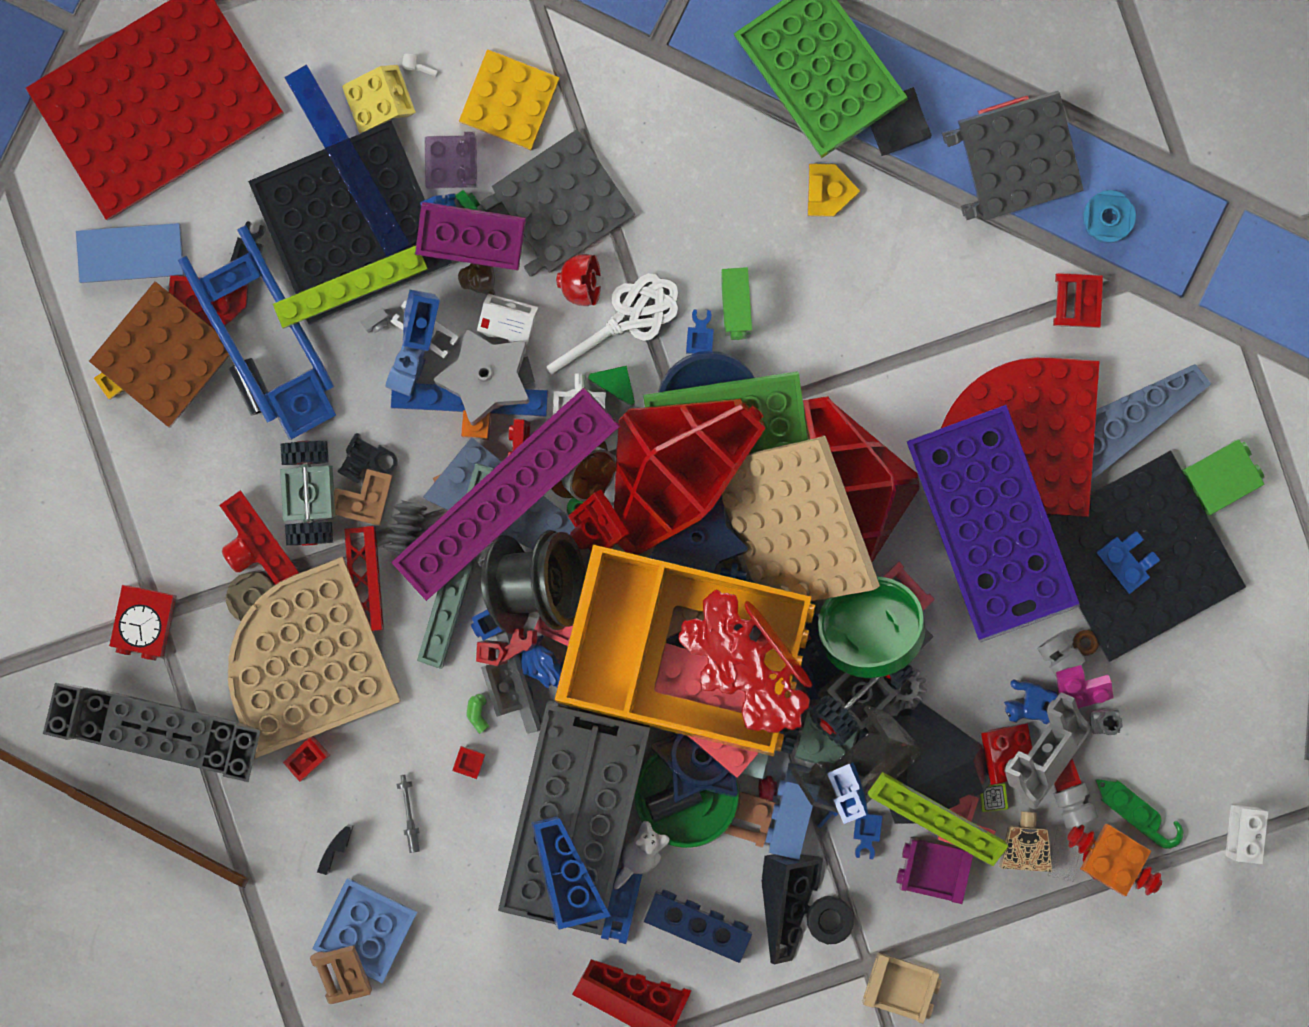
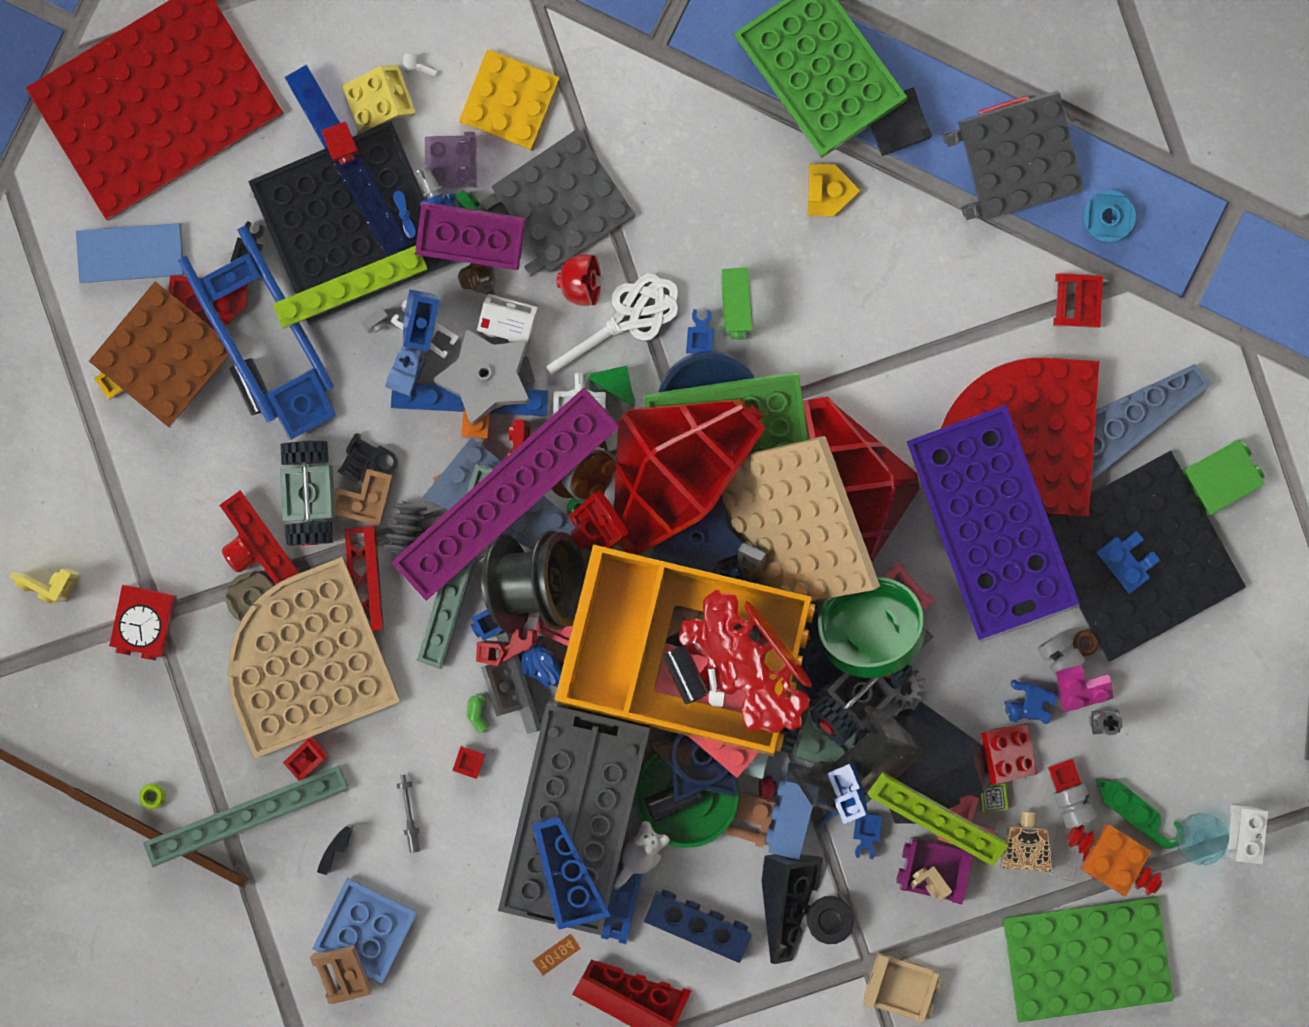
dark grey slope [43,683,261,782] -> none
light grey bracket [1005,692,1091,810] -> none
none -> light yellow bracket [10,569,80,604]
none -> lime plate [139,783,166,810]
none -> sand green tile [143,765,349,867]
none -> red brick [321,121,359,165]
none -> blue piece [393,191,416,238]
none -> light grey pin [415,166,443,199]
none -> clear orange sticker [532,934,581,976]
none -> black pin [662,645,709,705]
none -> white hand [708,668,725,707]
none -> dark grey plate [738,543,766,583]
none -> tan bracket [910,866,952,902]
none -> bright green plate [1003,896,1173,1023]
none -> clear light blue plate [1176,813,1229,866]

